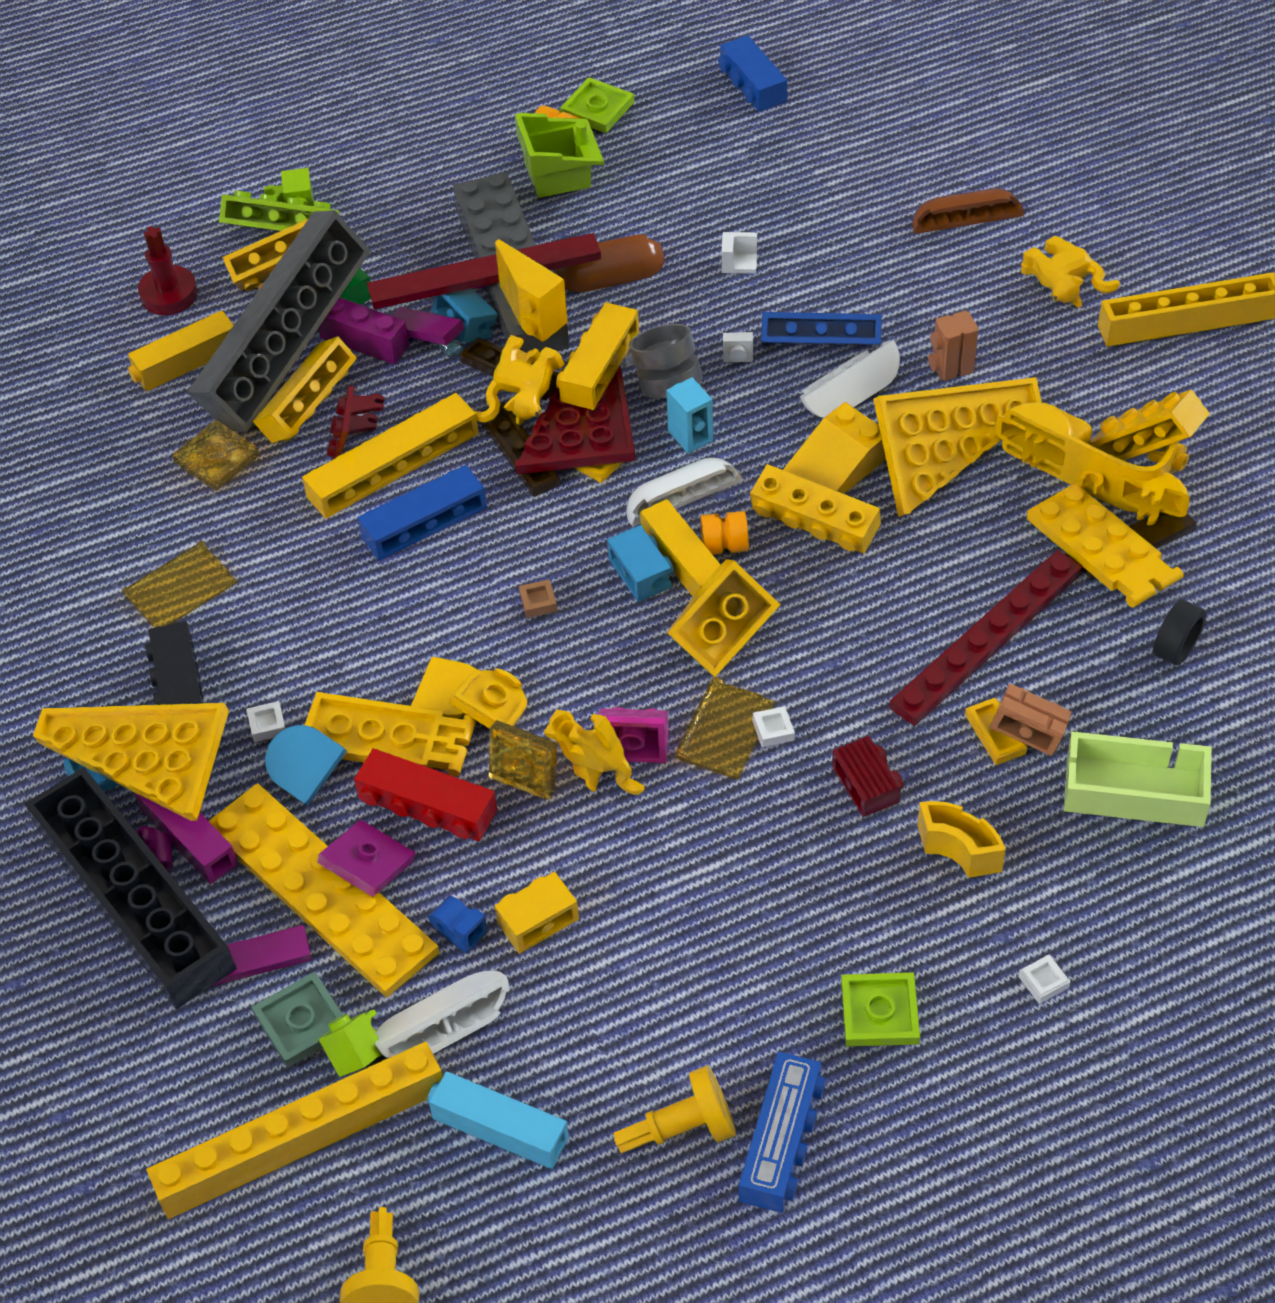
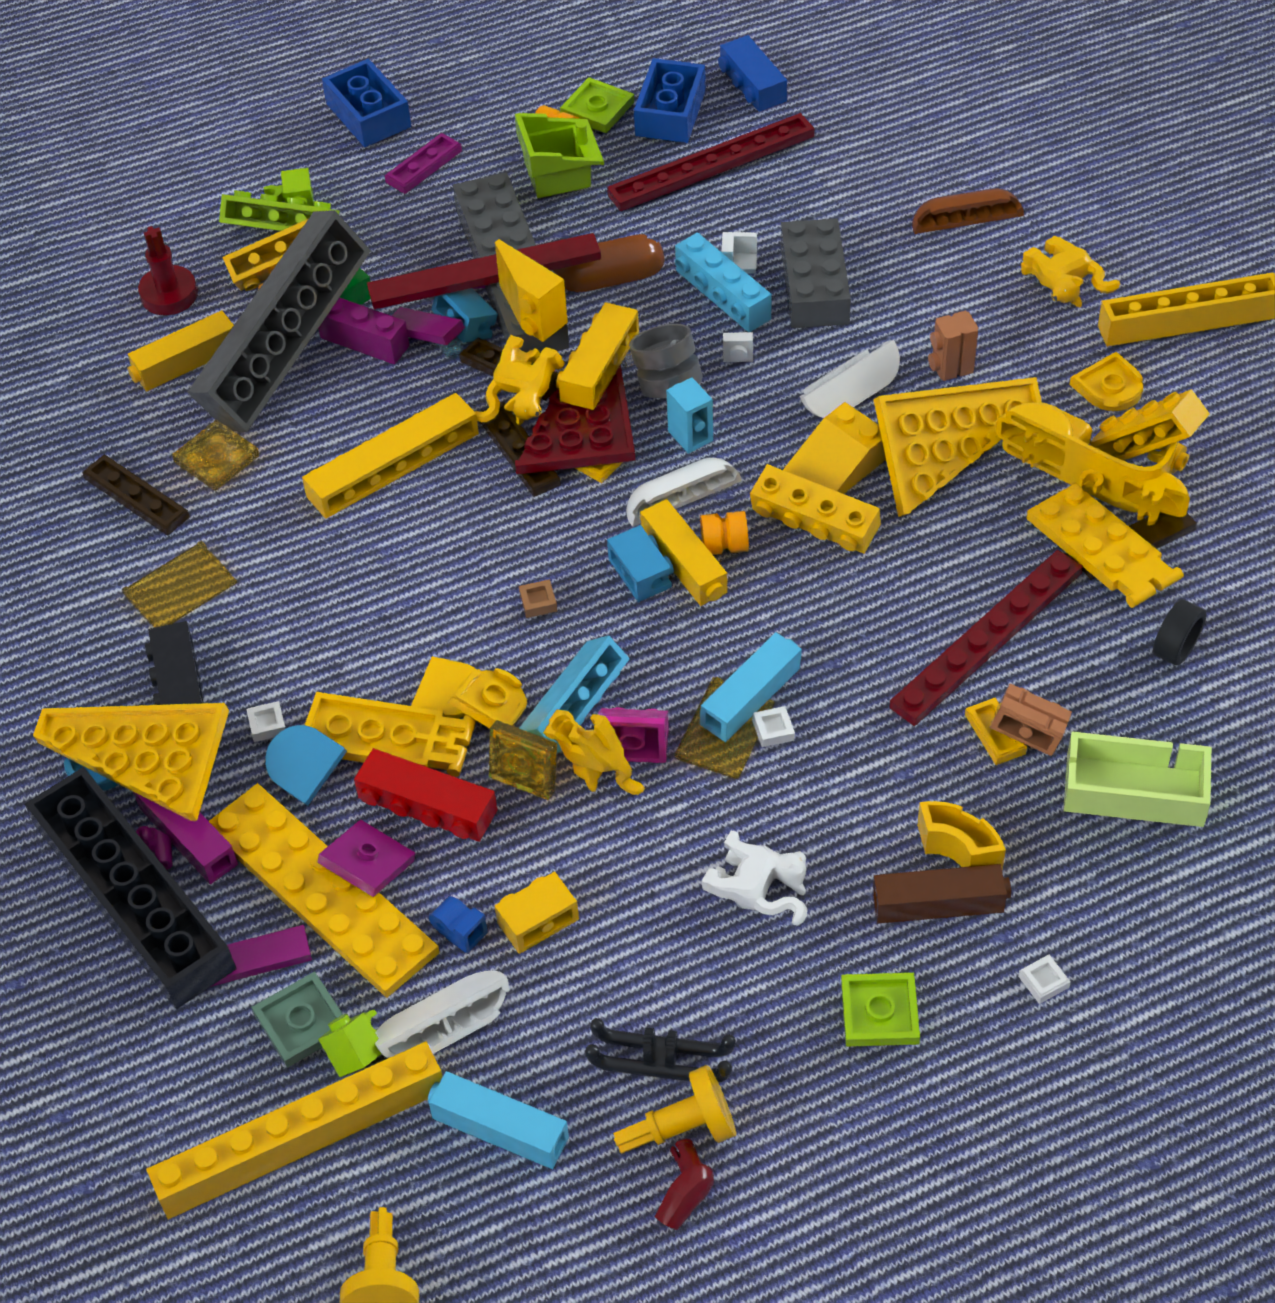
yellow brick [252,336,357,443] -> none
dark red plate [326,386,385,461] -> none
blue brick [357,465,487,561] -> none
yellow slope [667,559,781,677] -> none
blue brick [738,1051,827,1213] -> none
blue brick [761,312,882,346] -> none
dark red brick [832,735,904,817] -> none
none -> dark brown tile [82,454,190,536]
none -> blue brick [322,58,412,148]
none -> magenta tile [384,133,462,194]
none -> medium azure brick [515,635,630,757]
none -> black piece [585,1018,736,1083]
none -> dark red plate [607,113,815,212]
none -> blue brick [634,58,706,143]
none -> dark red arm [655,1139,714,1230]
none -> medium azure brick [675,232,772,332]
none -> medium azure brick [700,632,802,742]
none -> white animal [702,830,807,926]
none -> dark grey brick [781,218,851,328]
none -> reddish brown brick [872,864,1011,924]
none -> yellow tile [1069,352,1143,411]

